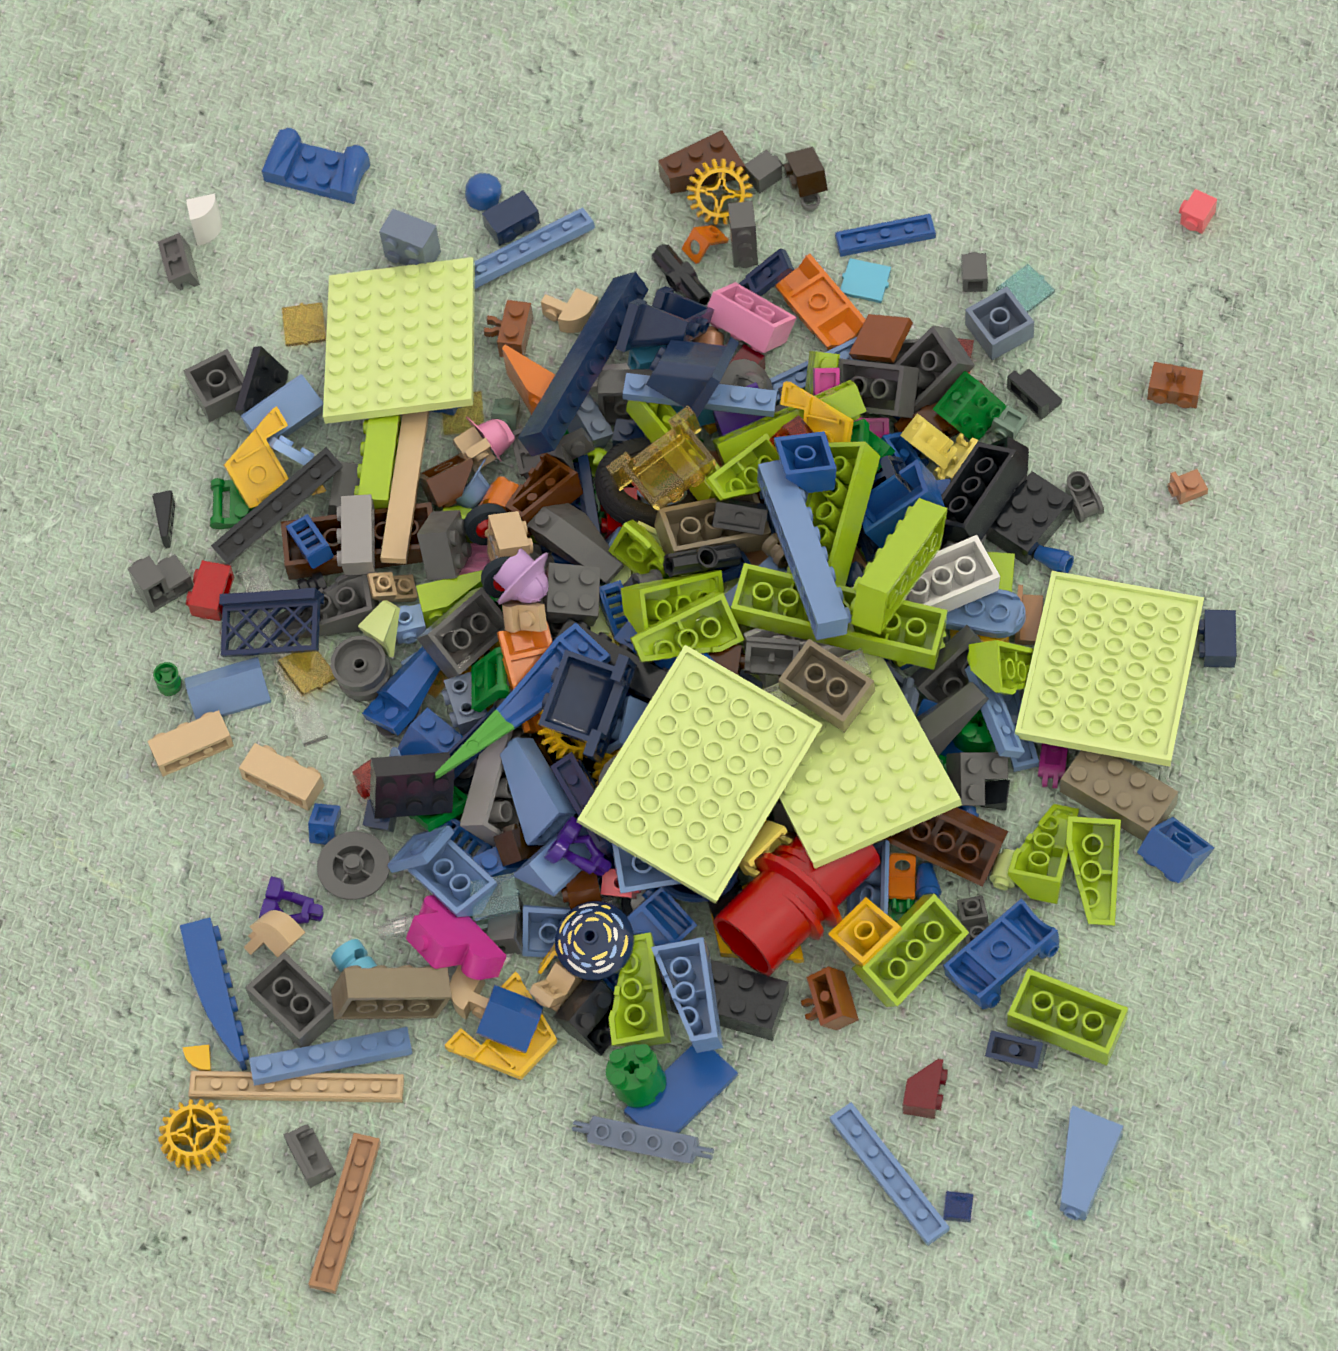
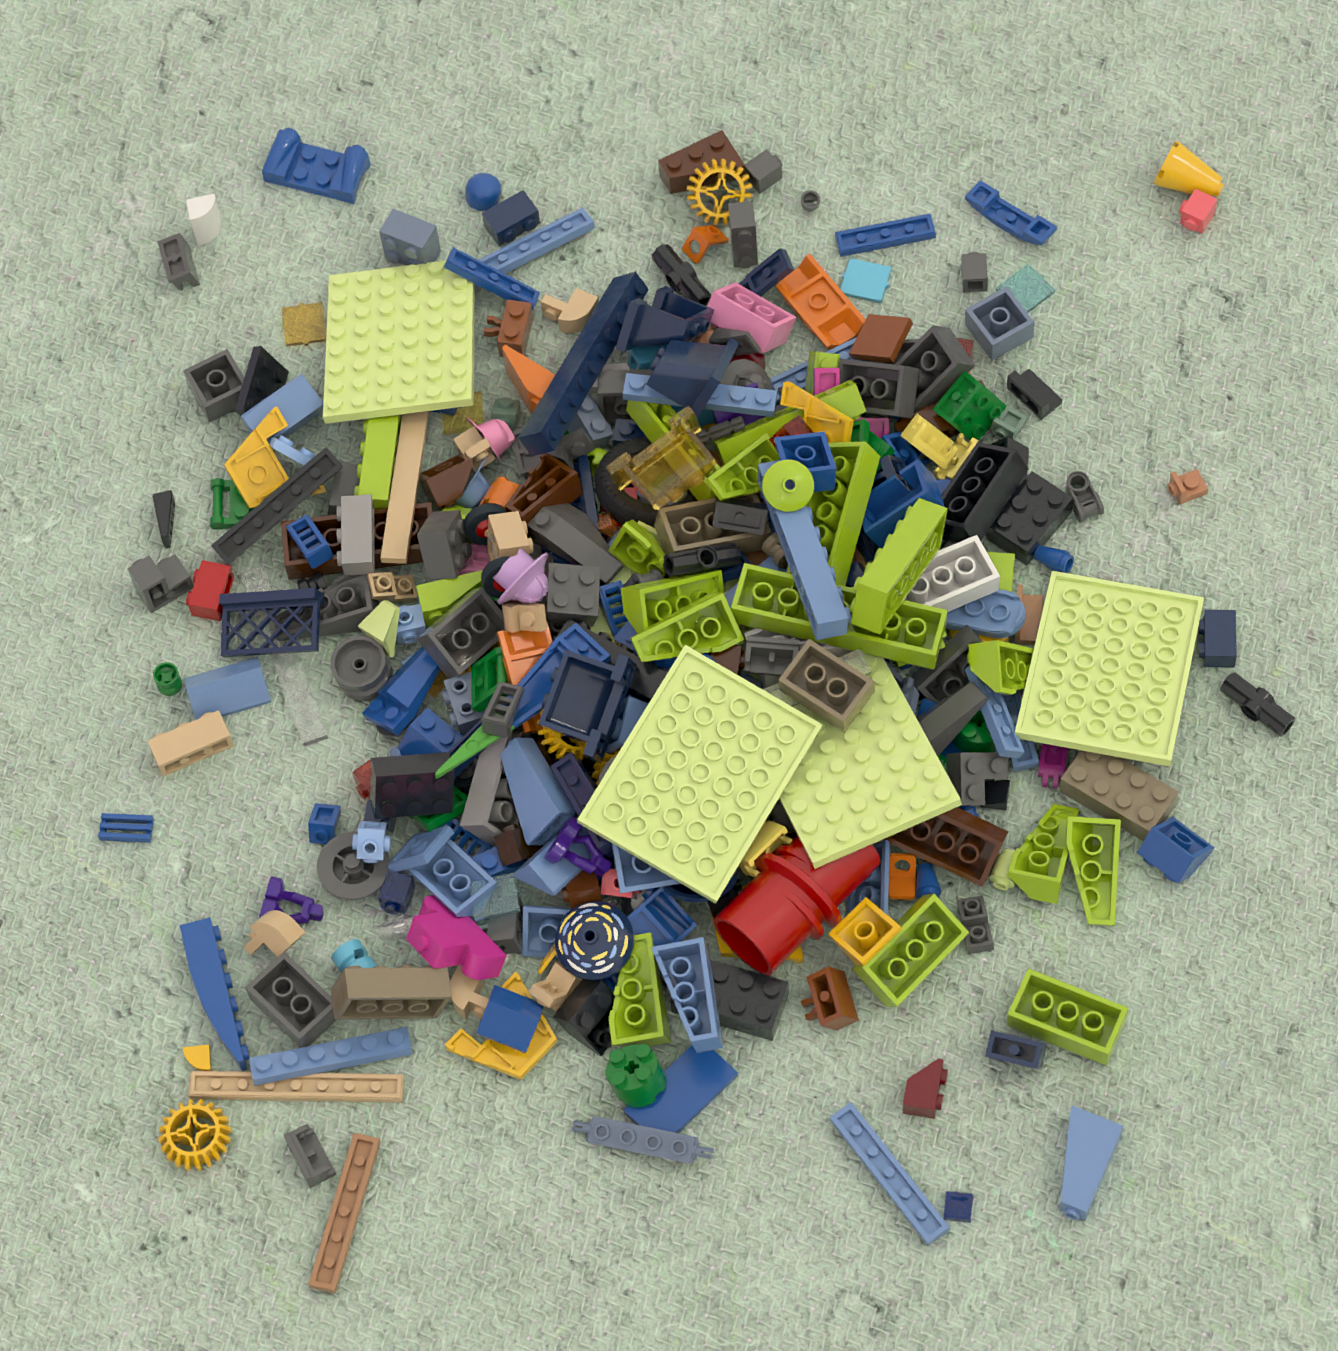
tan brick [239,743,324,811] -> none
clear yellow piece [277,644,336,696] -> none
dark brown brick [783,146,828,198] -> none
green tile [888,898,915,922] -> none
blue piece [943,899,1060,1010] -> none
dark orange brick [1147,362,1204,408] -> none
none -> blue tile [98,813,154,843]
none -> light blue brick [352,821,391,863]
none -> clear blue brick [378,870,416,915]
none -> blue tile [444,247,540,310]
none -> dark grey slope [481,682,524,738]
none -> clear orange plate [597,512,619,537]
none -> dark grey axle [696,416,745,445]
none -> dark grey slope [709,328,761,356]
none -> lime dish [762,460,814,512]
none -> blue slope [965,180,1057,246]
none -> yellow cone [1153,140,1224,197]
none -> black piece [1220,672,1295,737]

